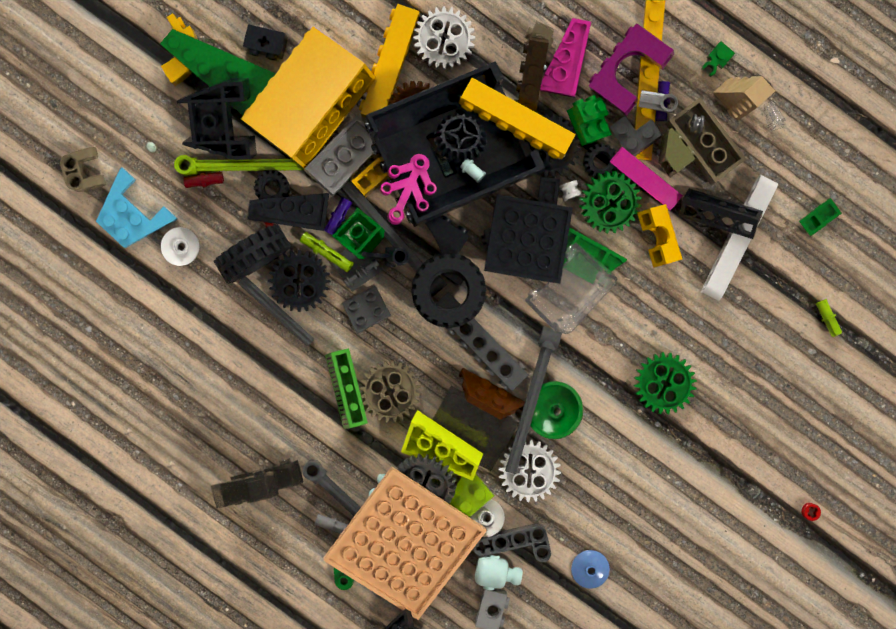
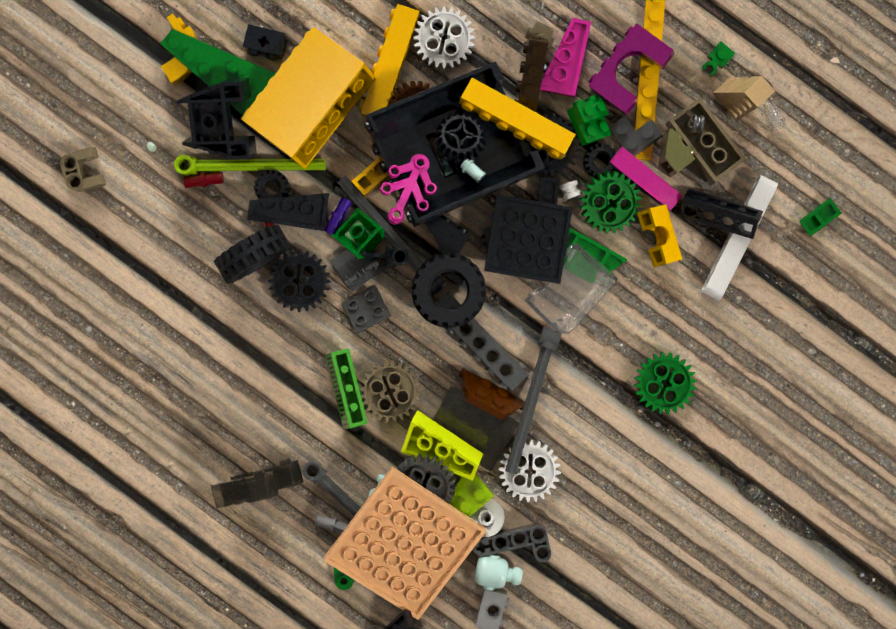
medium azure wing [96,167,178,248] -> none
white dish [161,227,200,266] -> none
dark grey axle [239,277,314,346] -> none
lime pin [300,232,354,273] -> none
light grey plate [304,116,374,196] -> none
green dish [530,381,584,439] -> none
medium blue dish [571,550,610,589] -> none
light grey piece [639,90,678,113] -> none
dark purple pin [655,81,671,121] -> none
red bush [801,503,821,521] -> none
lime axle [815,299,842,337] -> none

